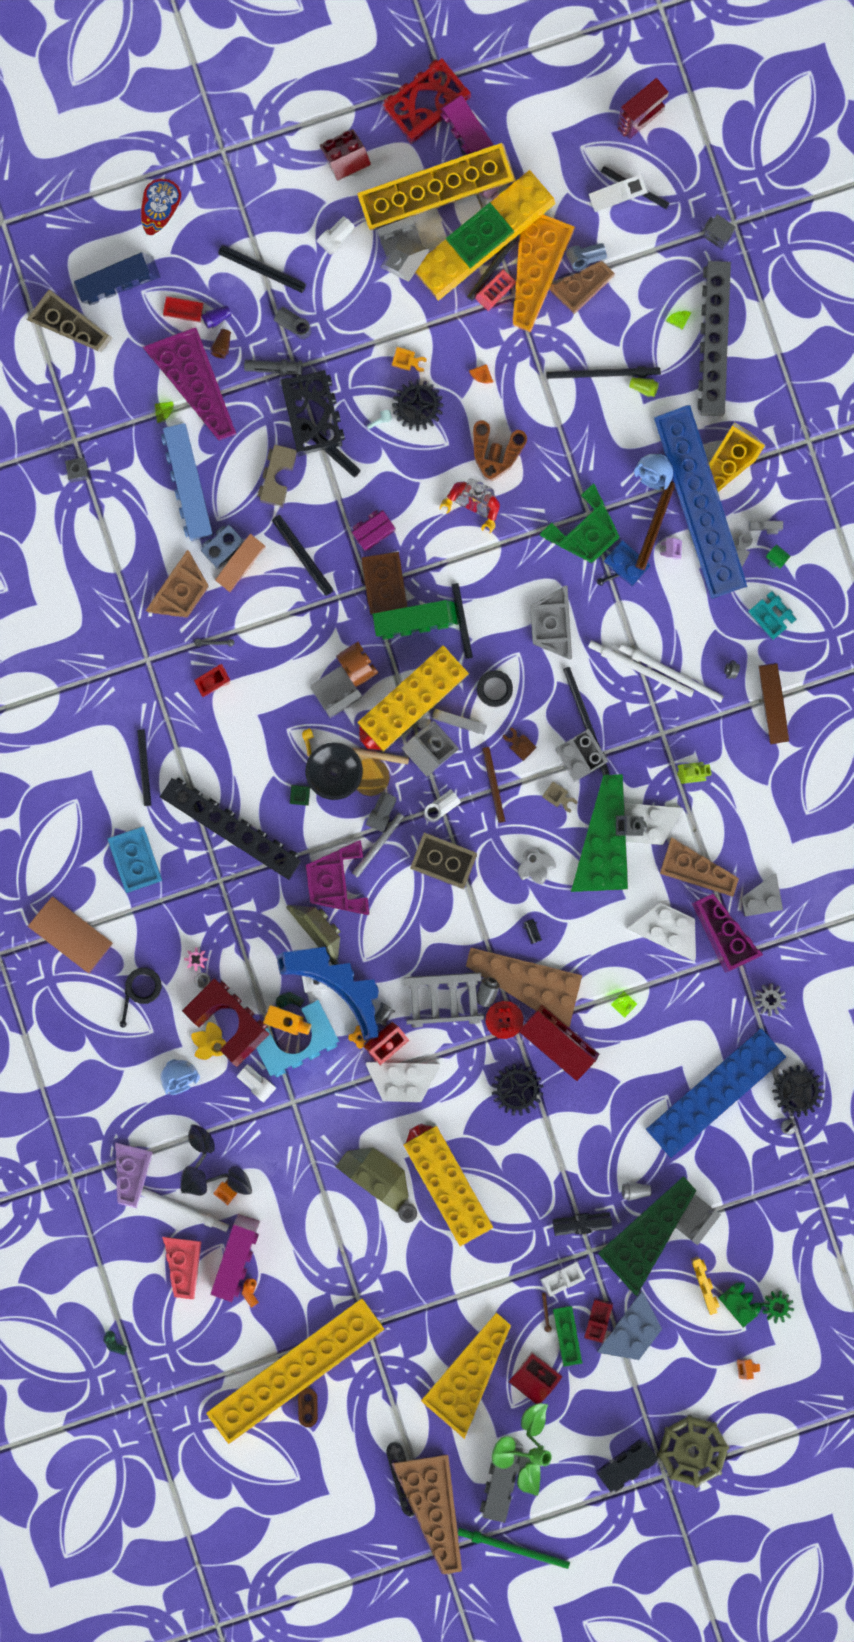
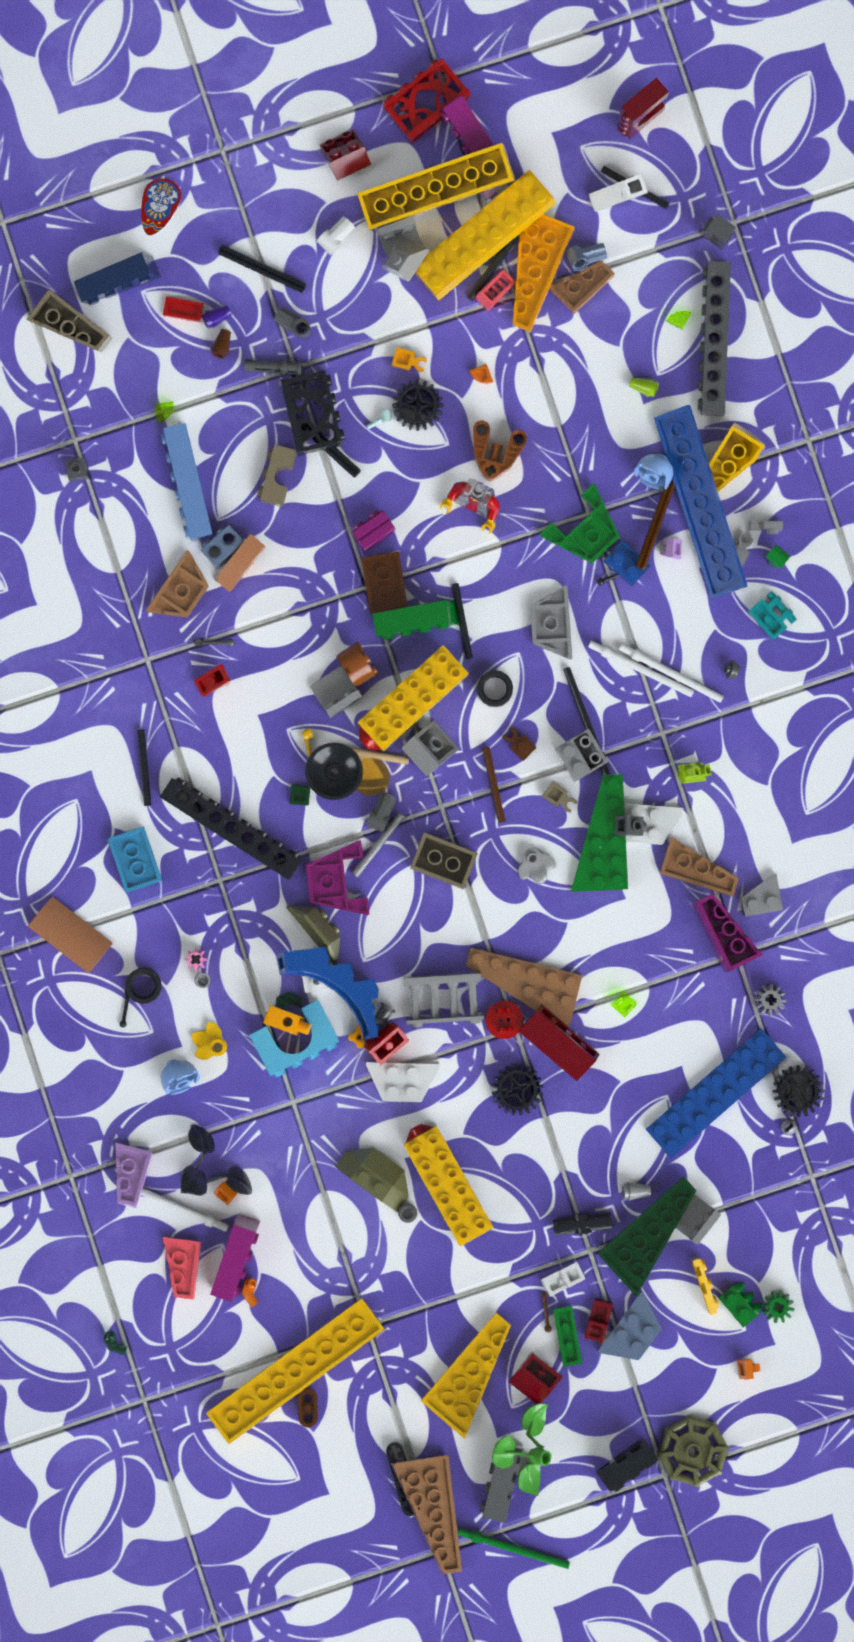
magenta wing [143,327,236,441] -> none
dark red arch [182,978,270,1067] -> none
white piece [237,1064,276,1102] -> none
black axle [272,515,333,596] -> none
white piece [424,789,461,823] -> none
light grey beam [432,709,487,735] -> none
green plate [445,202,515,269] -> none
dark grey brick [477,977,500,1007] -> none
black pin [523,919,542,944] -> none
black bar [546,366,661,379] -> none
white wing [627,902,696,961] -> none
reddish brown slope [758,663,789,745] -> none

